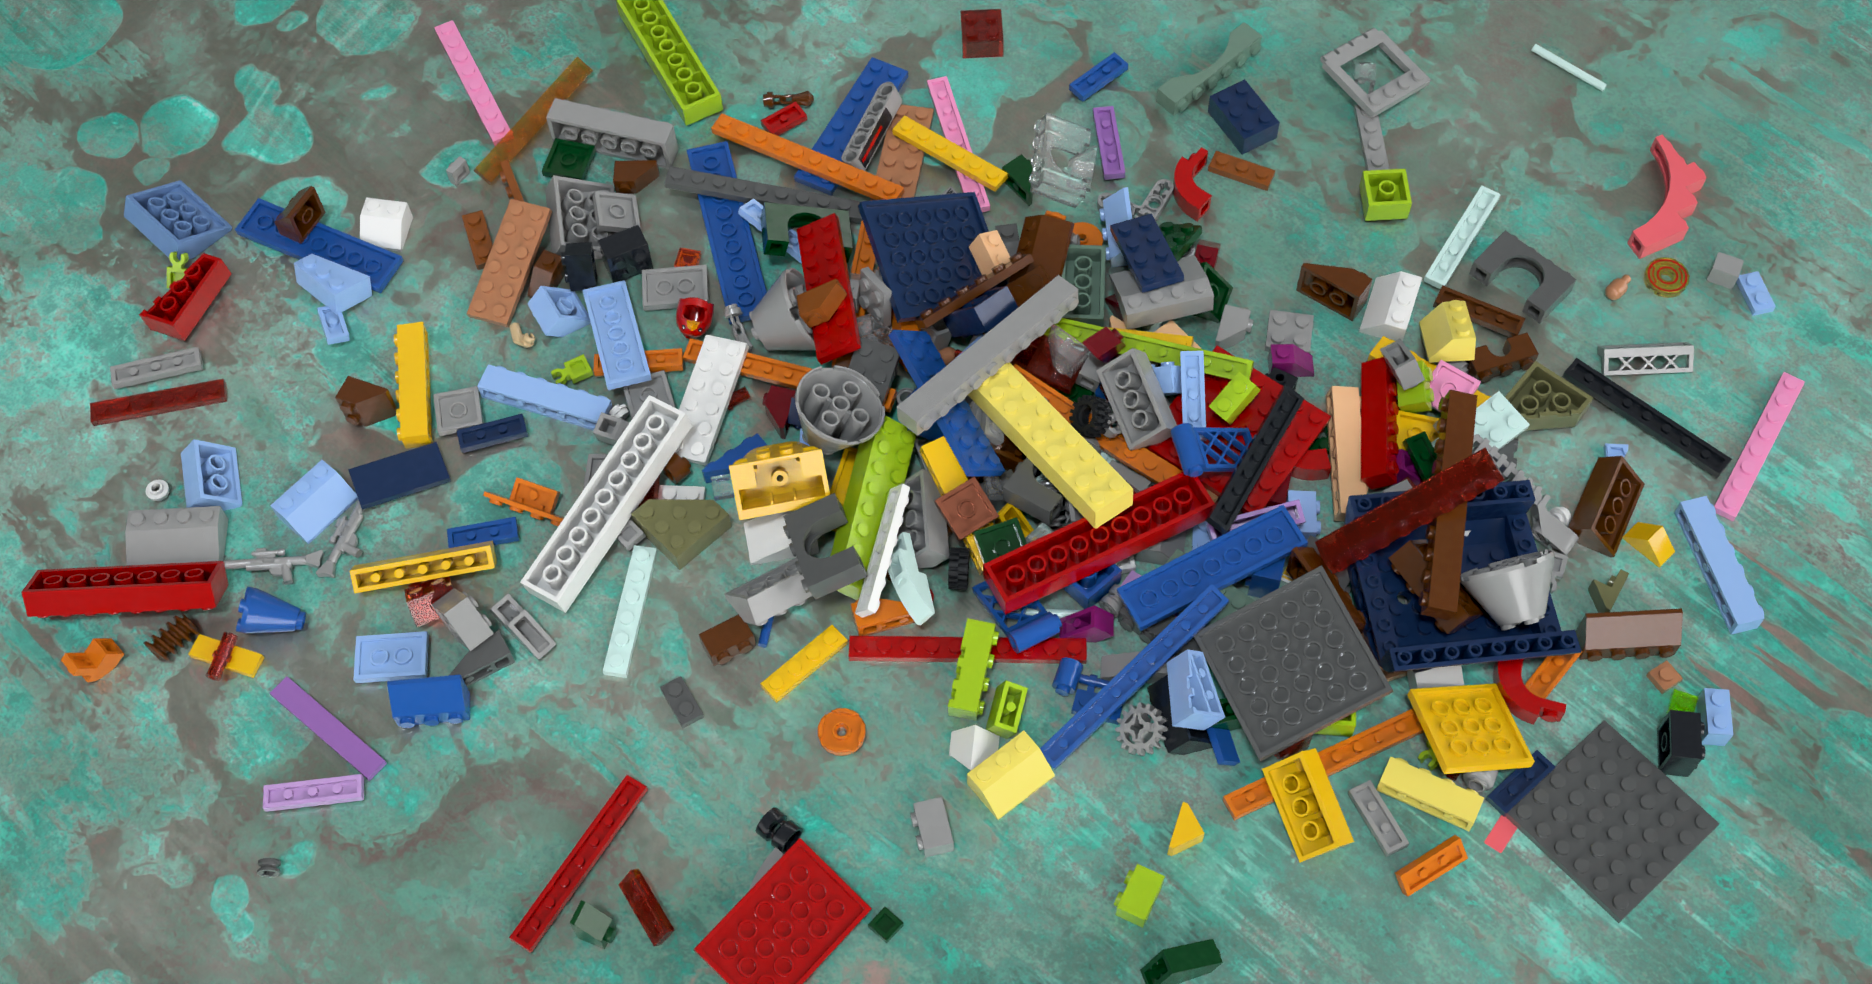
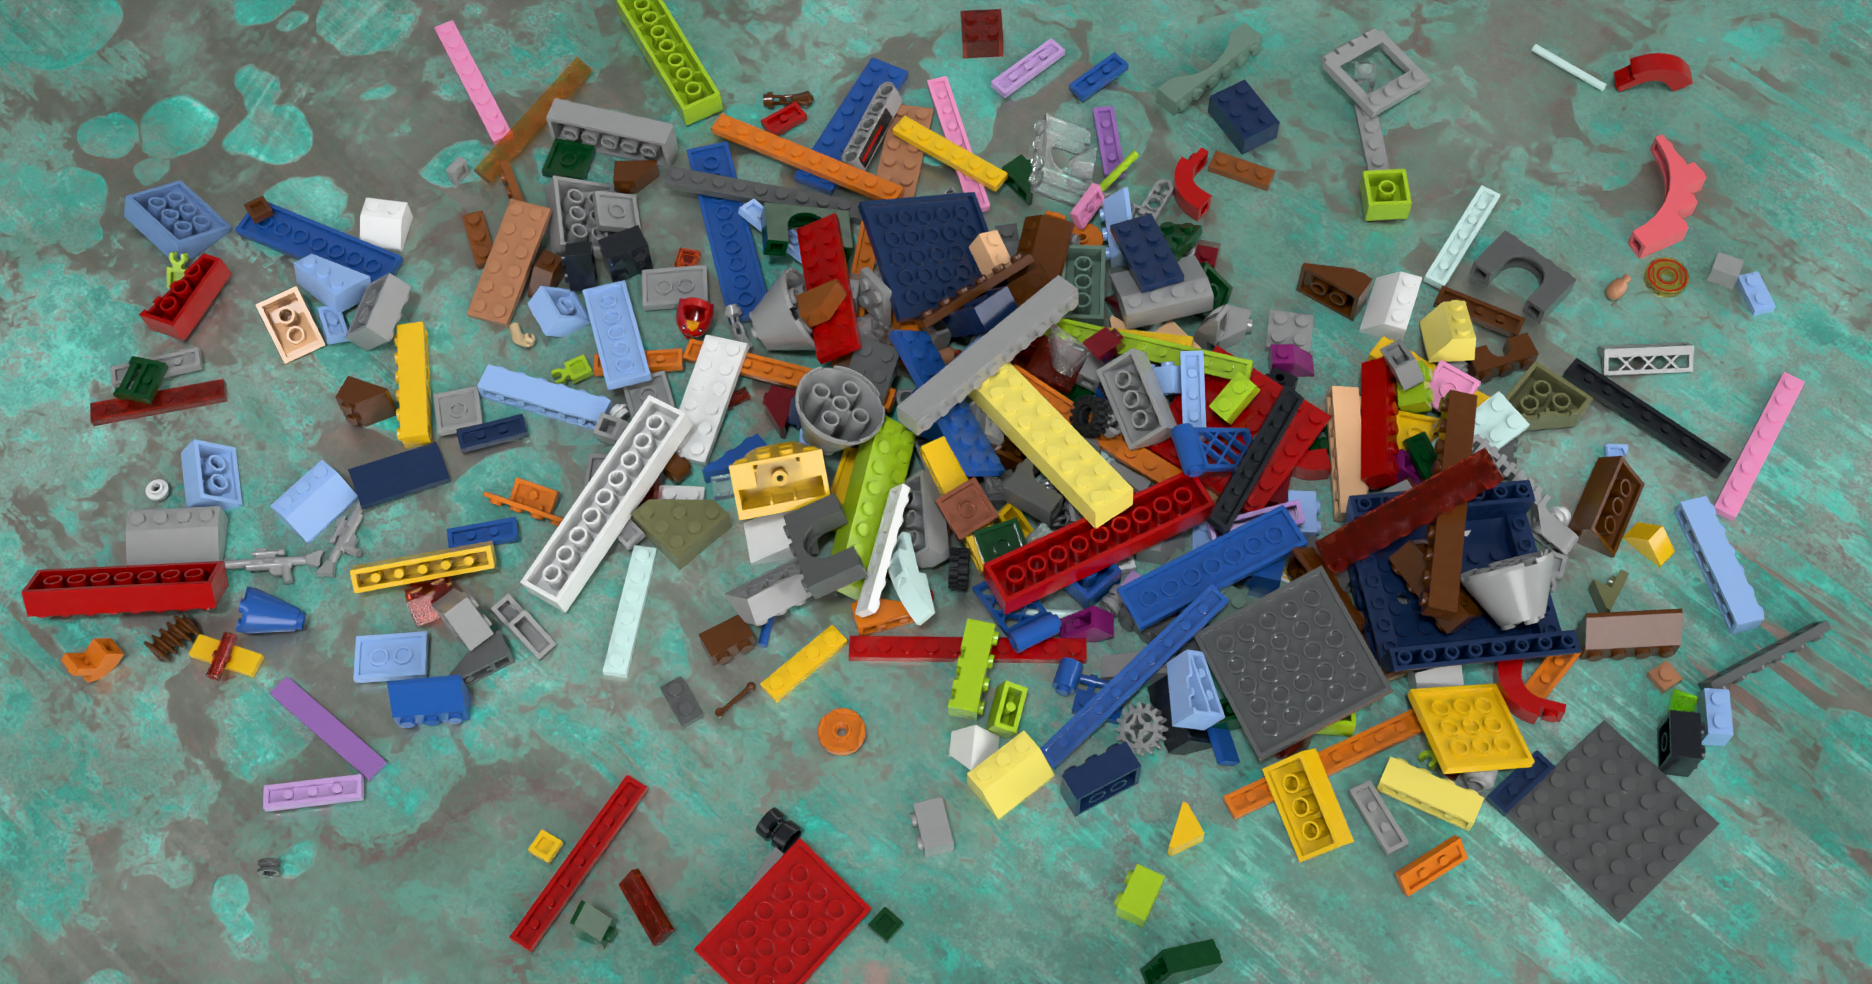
reddish brown slope [274,186,326,244] -> none
coral sticker [1484,815,1517,853] -> none
none -> dark green plate [113,356,169,404]
none -> reddish brown plate [244,195,274,224]
none -> light nougat slope [256,286,326,364]
none -> light grey brick [345,273,411,351]
none -> yellow plate [528,830,564,865]
none -> reddish brown hinge [715,682,756,718]
none -> lavender plate [991,38,1065,99]
none -> dark blue brick [1060,741,1141,817]
none -> bright pink plate [1070,183,1105,230]
none -> lime bar [1099,150,1139,192]
none -> light grey slope [1193,304,1230,350]
none -> red arch [1614,53,1693,92]
none -> dark grey plate [1698,620,1832,691]

